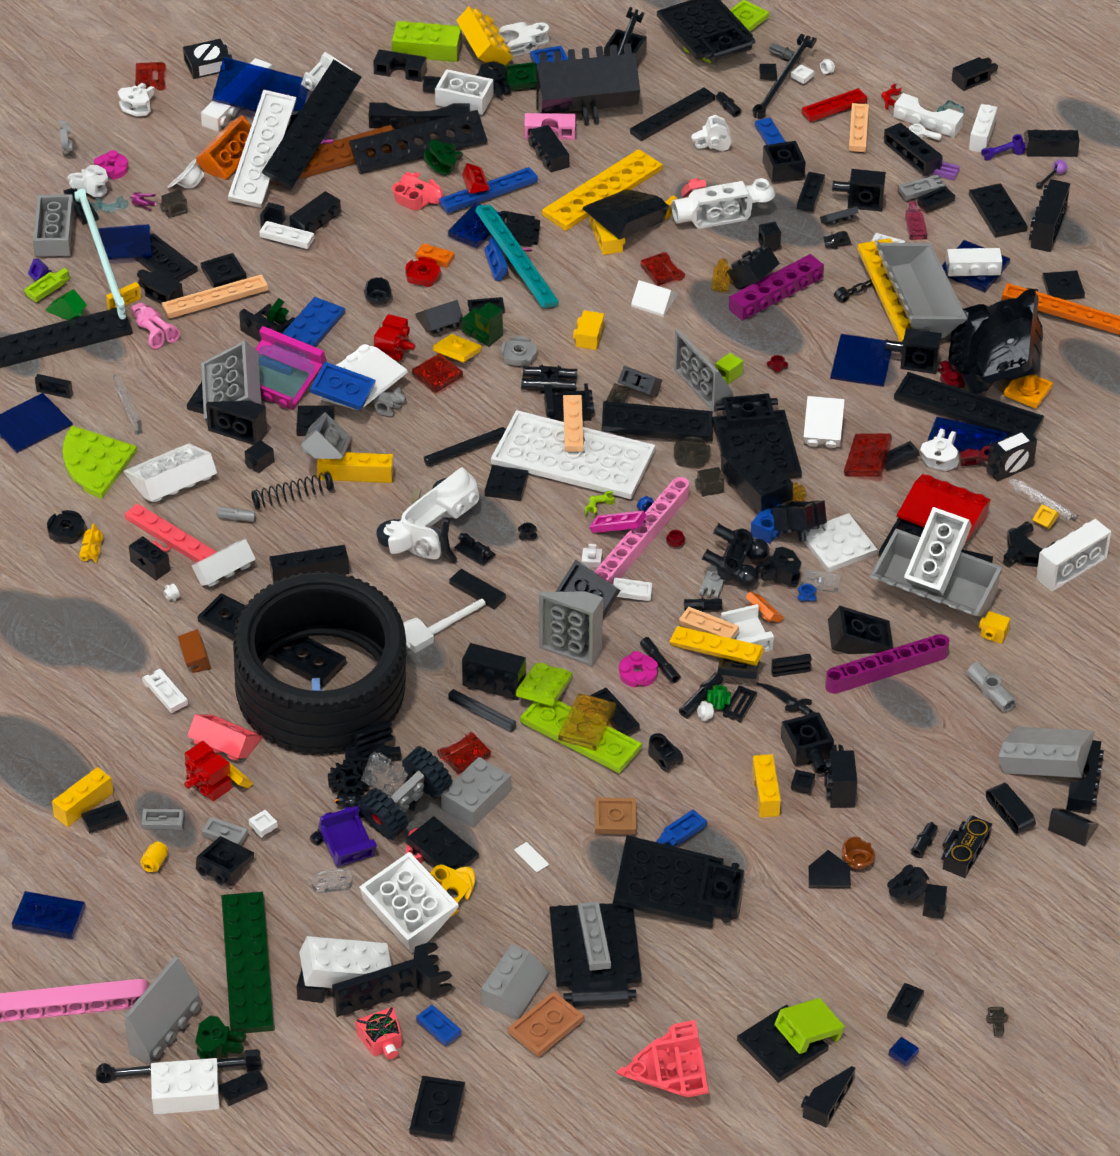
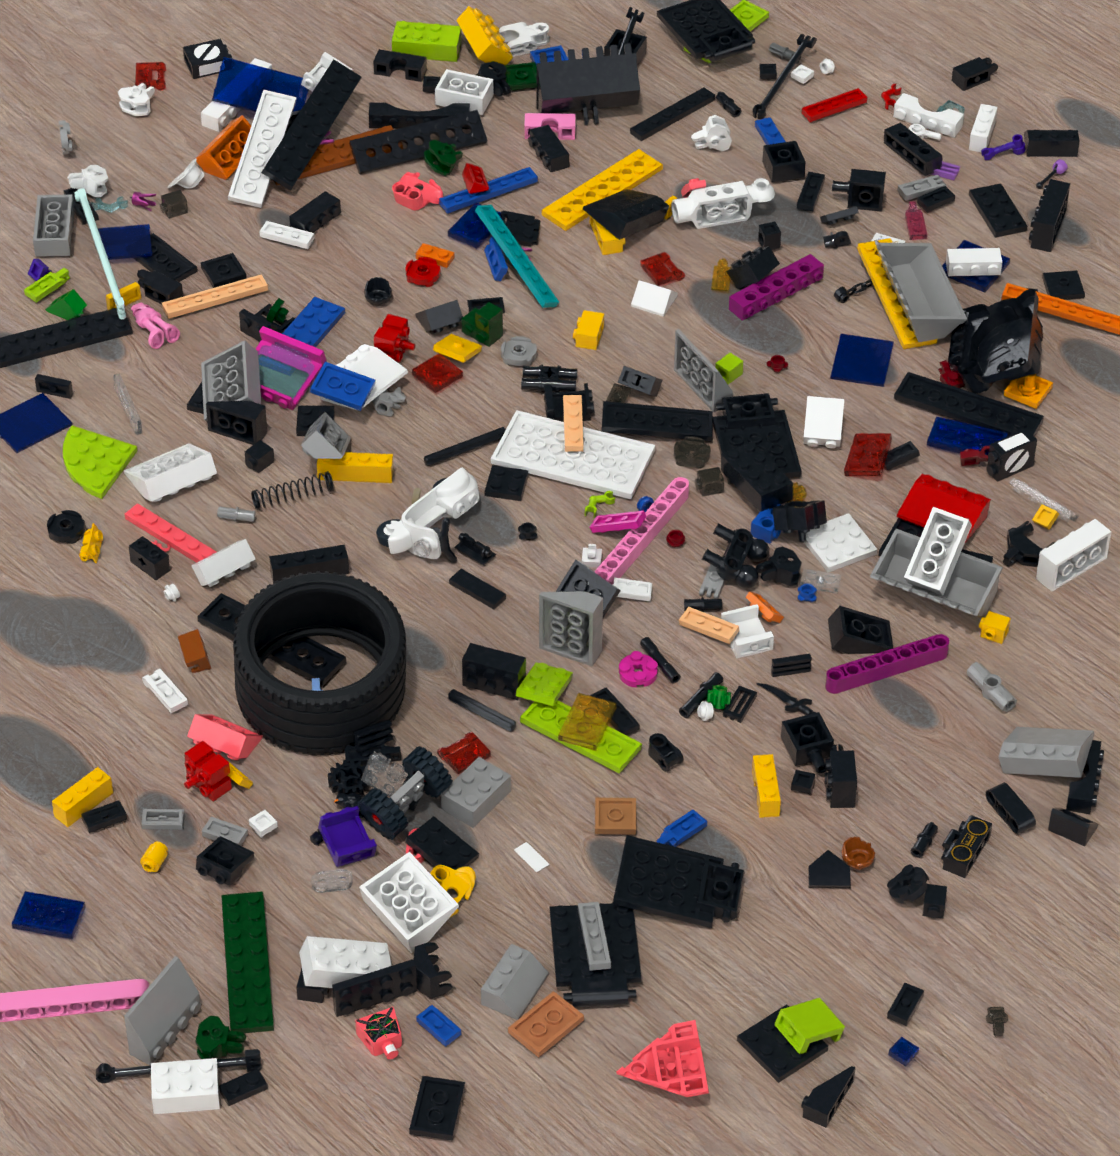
dark pink plate [94,150,128,180] -> none
black panel [260,202,285,228] -> none
white piece [403,599,486,653] -> none
yellow plate [669,626,764,666] -> none
black plate [717,657,760,679] -> none
light nougat plate [849,103,869,152] -> none
black brick [885,328,942,374] -> none
white hinge [920,429,959,471] -> none

